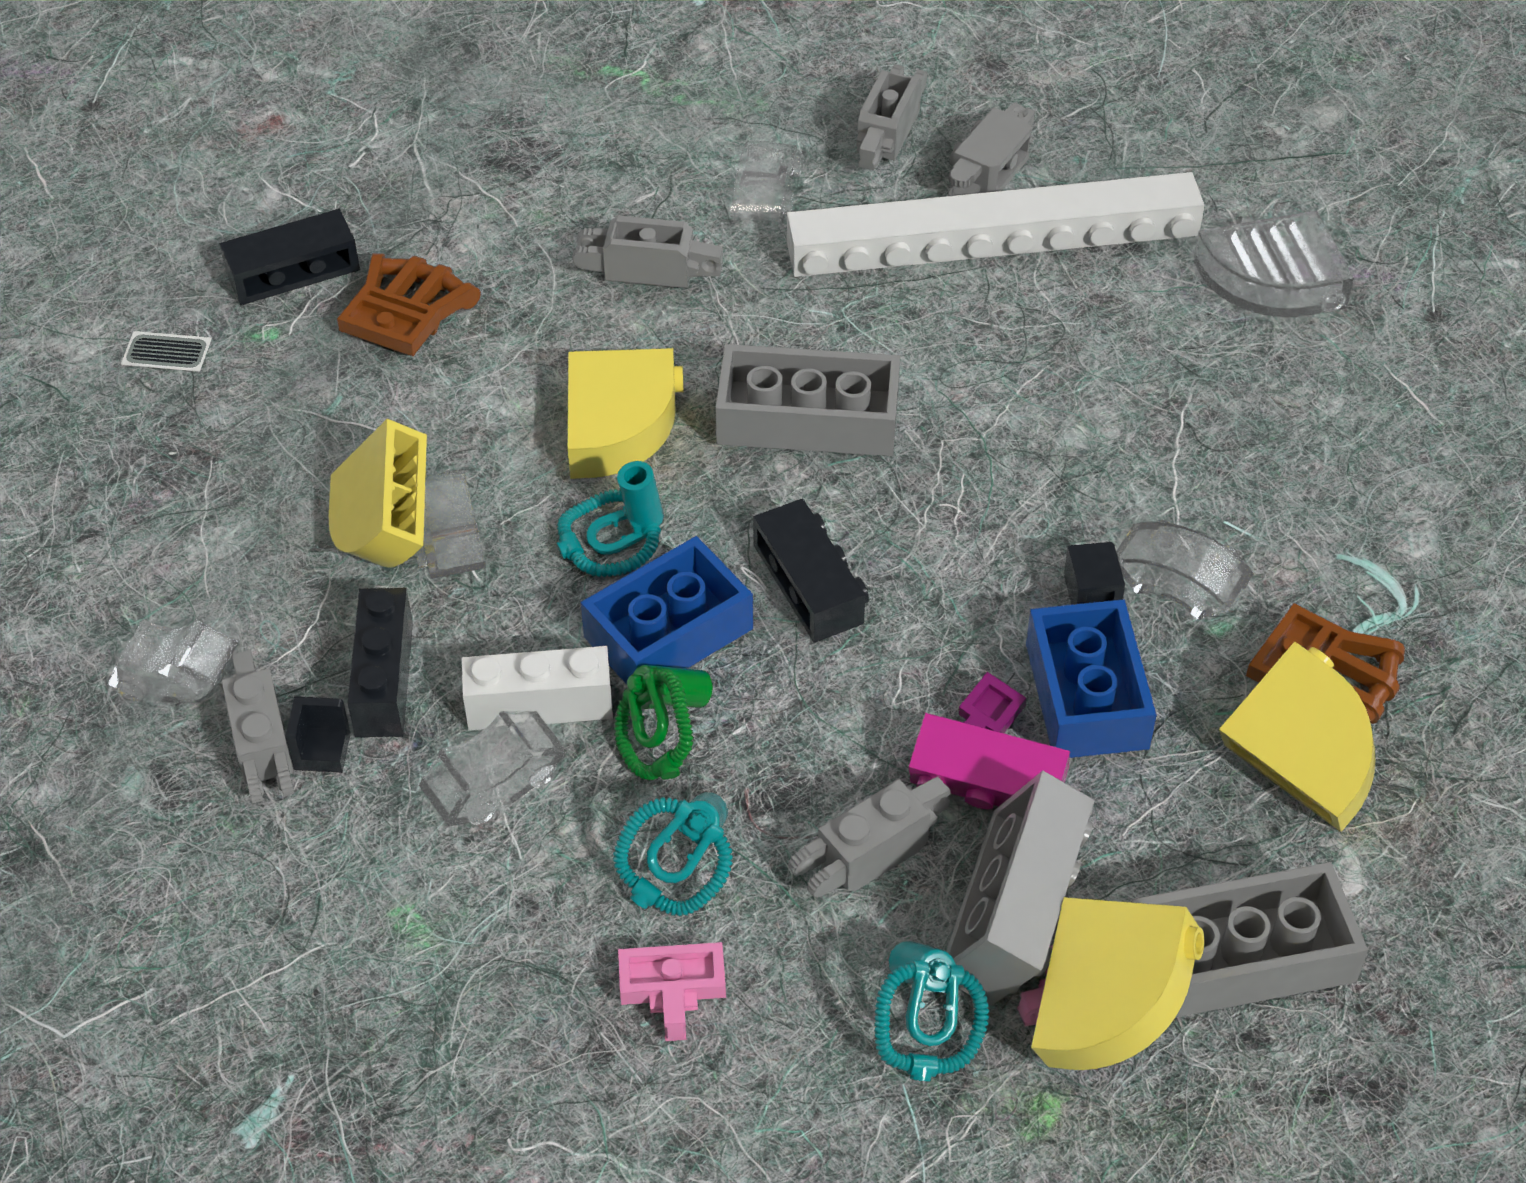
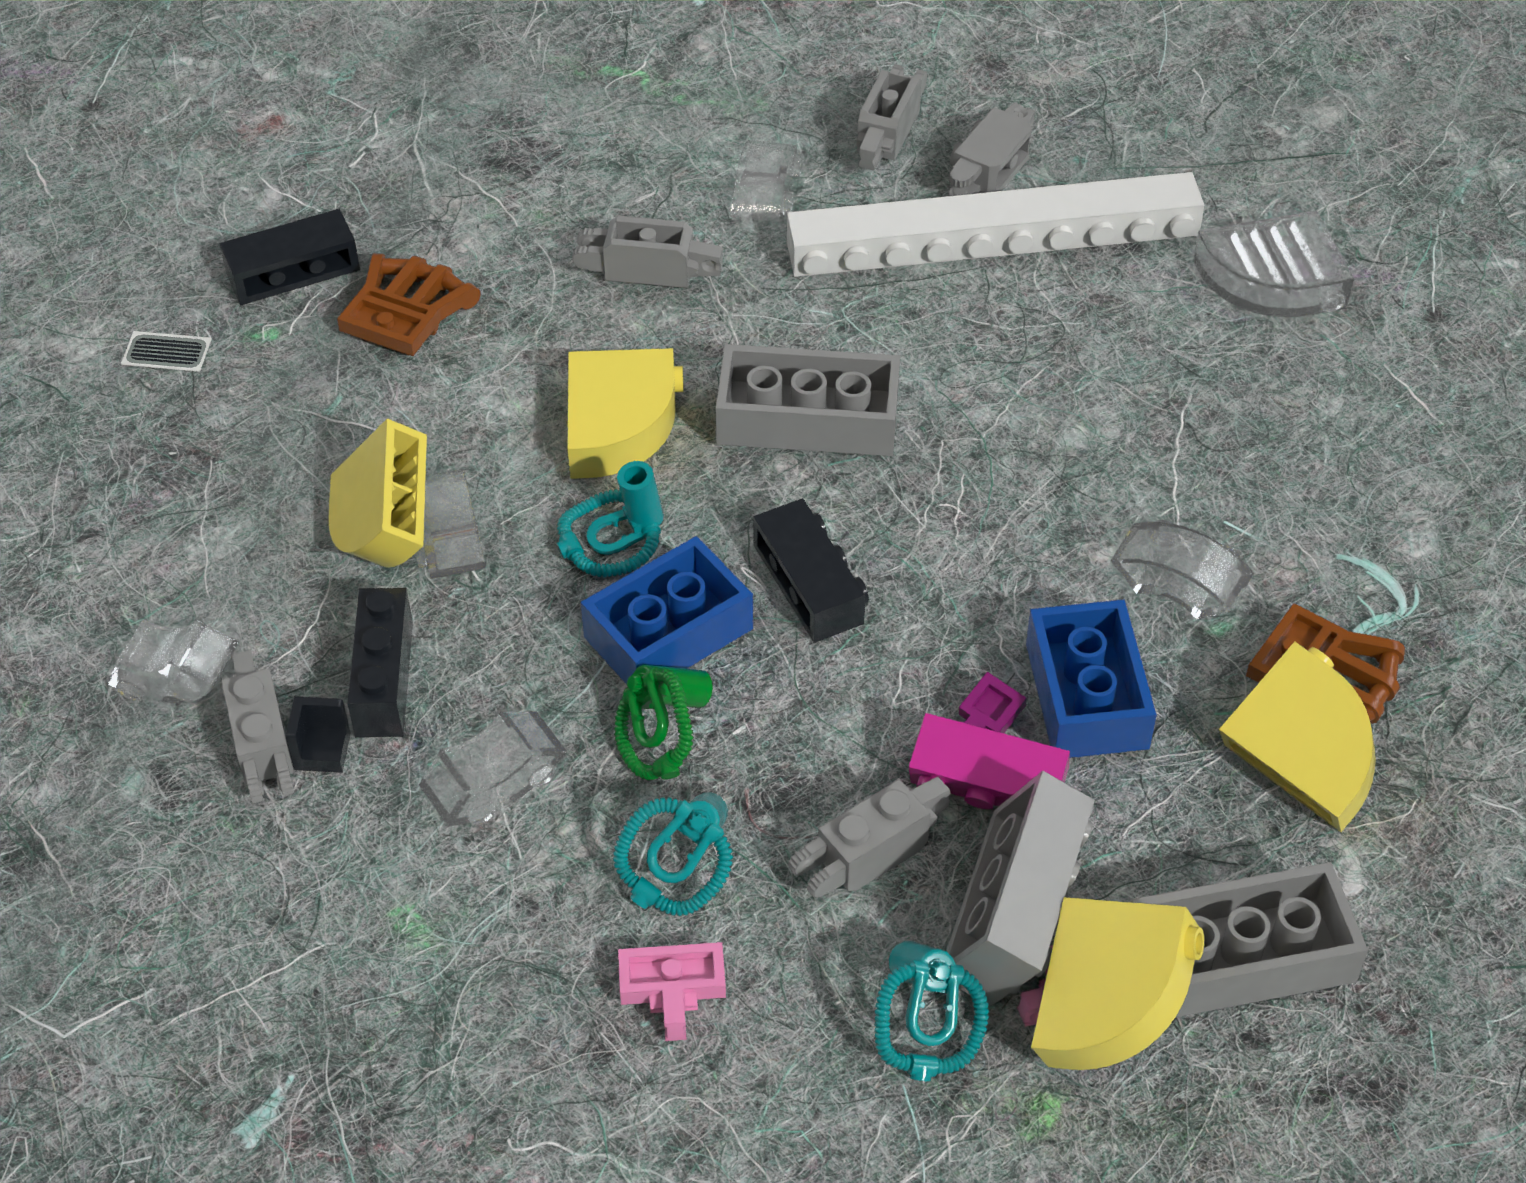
white brick [462,646,613,731] -> none
black panel [1064,542,1125,605] -> none

